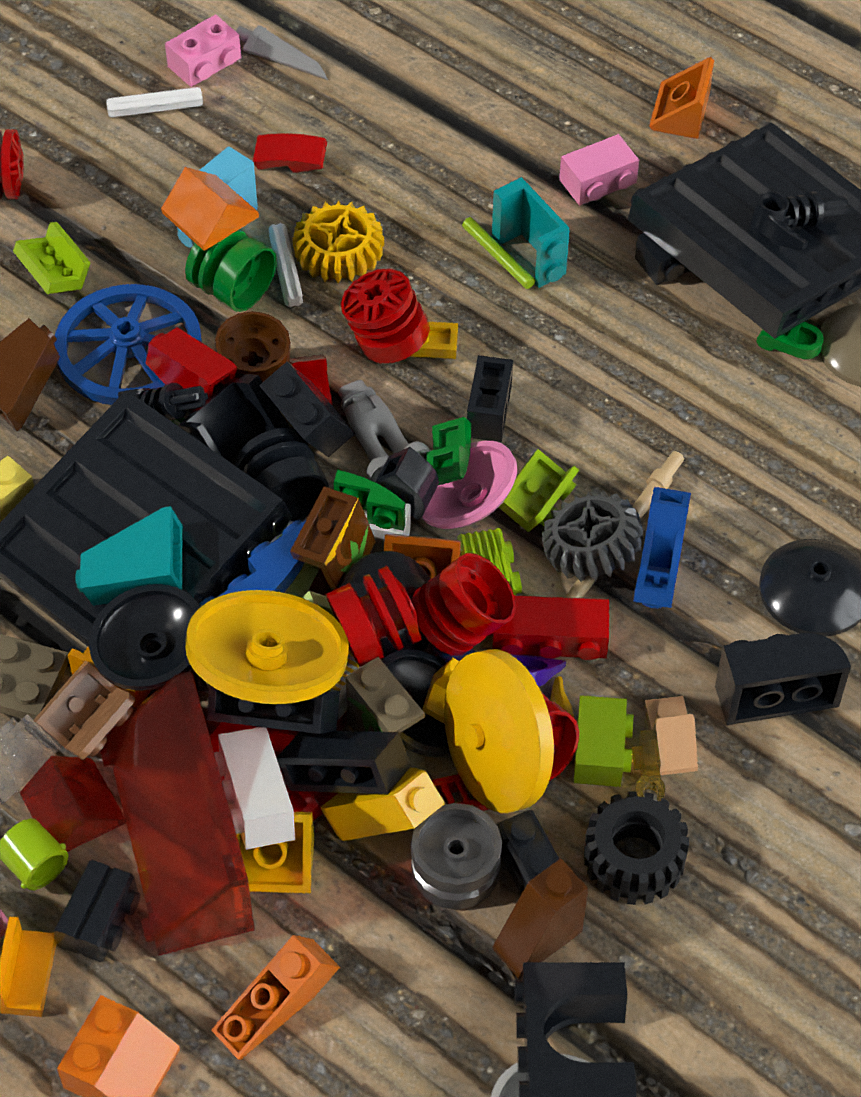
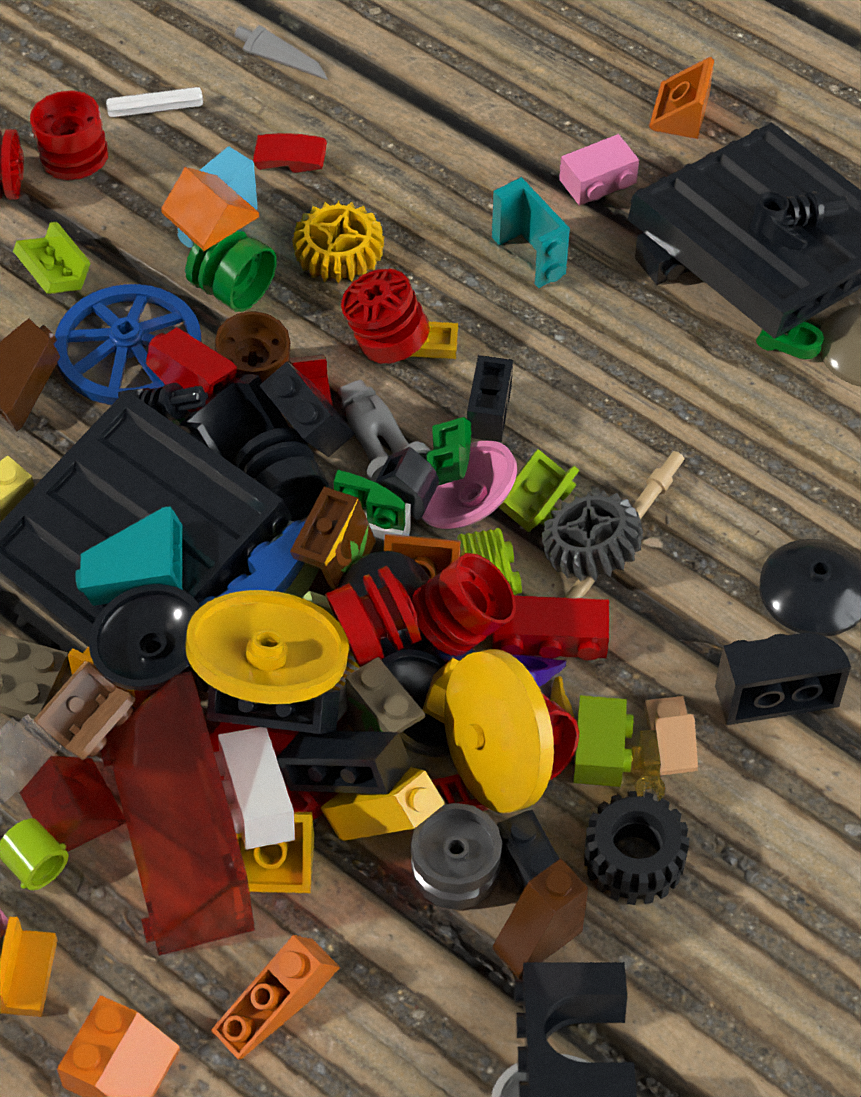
black brick [54,860,140,962] -> none
bright pink brick [165,14,241,87] -> none
white axle [268,223,303,308] -> none
lime bar [462,217,536,289] -> none
blue arch [633,487,691,609] -> none
none -> red wheel [30,90,109,180]

